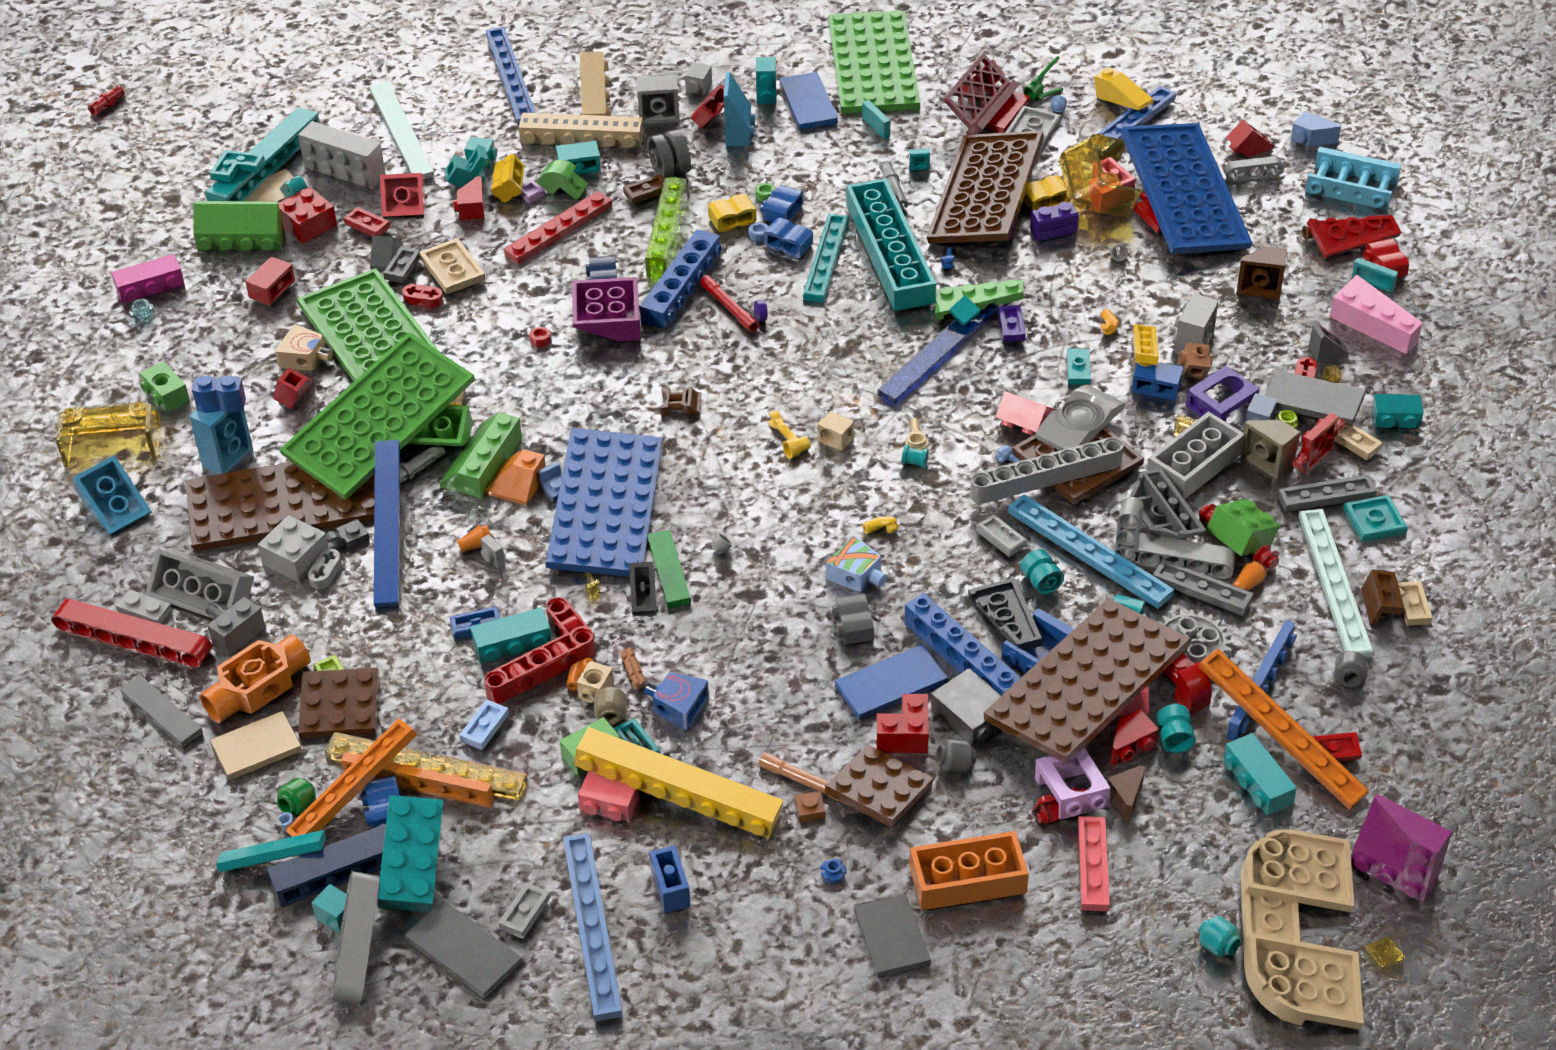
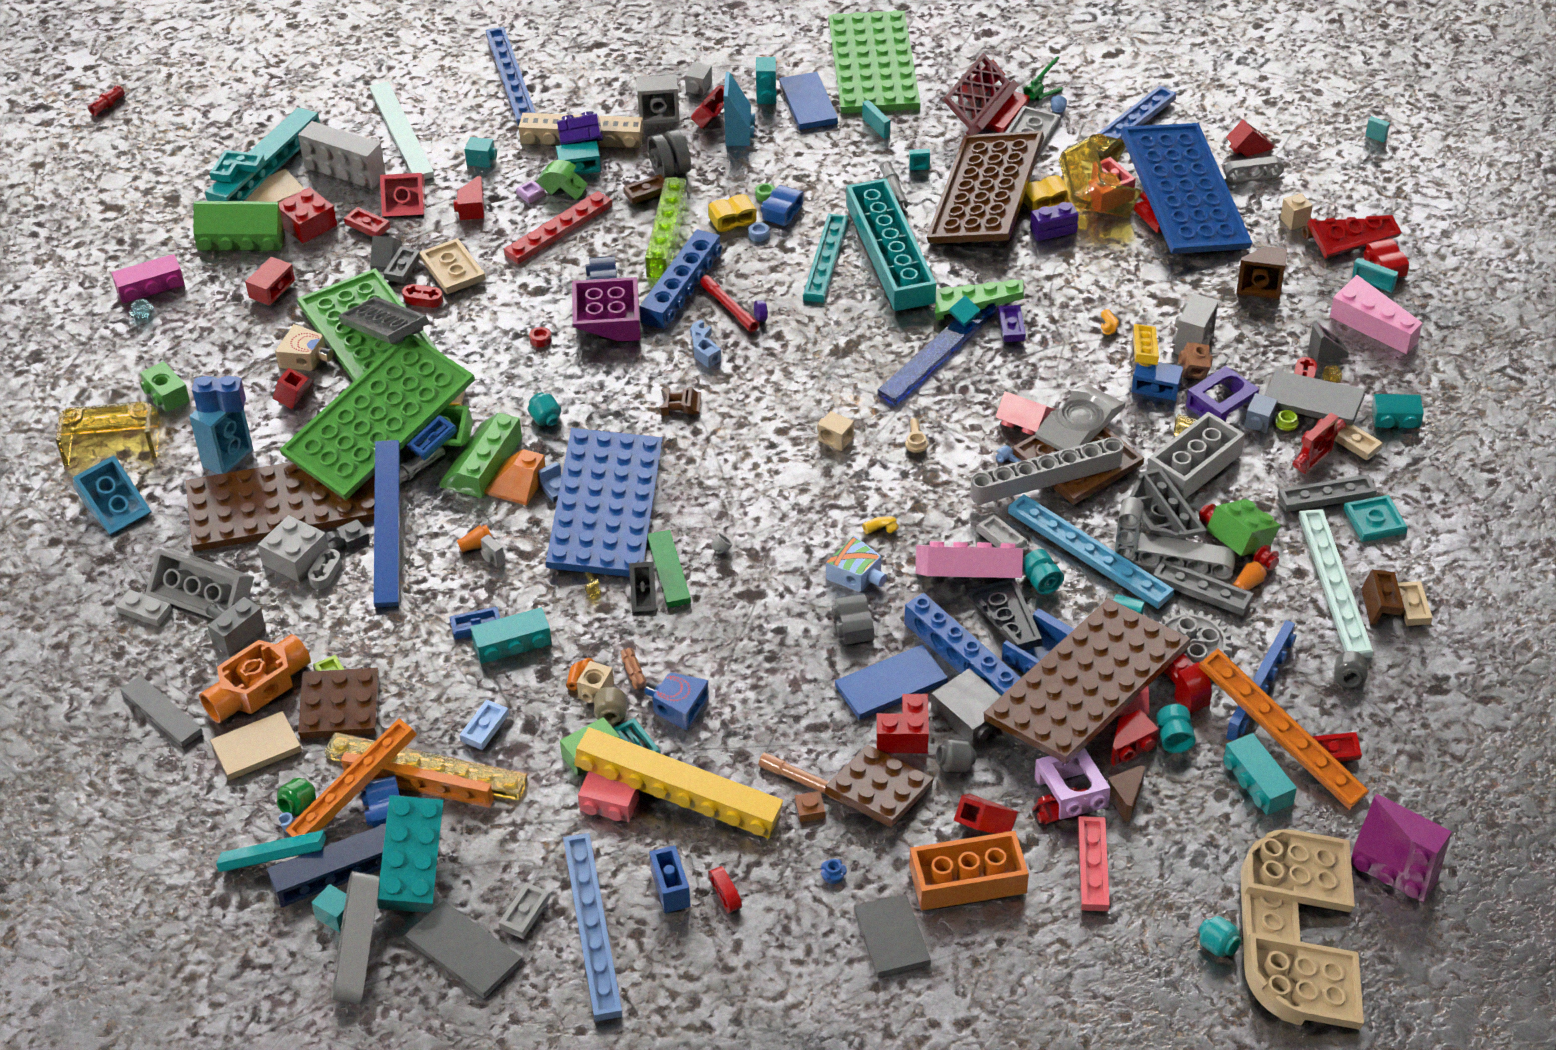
beam [51,599,212,668] -> none
teal leg [280,175,308,198] -> none
teal brick [445,145,489,187] -> none
red beam [484,597,595,704] -> none
yellow brick [491,154,525,203] -> none
tan wedge [580,51,611,116] -> none
blue brick [764,218,813,258] -> none
yellow brick [767,411,811,459] -> none
teal bush [901,445,929,469] -> none
blue hand [941,247,954,269] -> none
plate [1066,348,1091,385] -> none
yellow slope [1094,68,1153,110] -> none
light grey hinge [1110,243,1128,261] -> none
dark tan slope [1240,420,1300,479] -> none
medium blue slope [1291,111,1341,147] -> none
medium azure fence [1305,147,1402,210] -> none
clear yellow tile [1364,936,1405,972] -> none
none -> dark grey plate [338,296,430,344]
none -> blue tile [407,415,457,461]
none -> teal head [528,392,562,426]
none -> dark purple brick [557,111,603,145]
none -> medium blue piece [690,320,721,368]
none -> red beam [708,866,742,913]
none -> bright pink wedge [915,541,1023,578]
none -> red slope [953,793,1019,834]
none -> tan brick [1280,193,1313,231]
none -> teal tile [1365,116,1390,143]

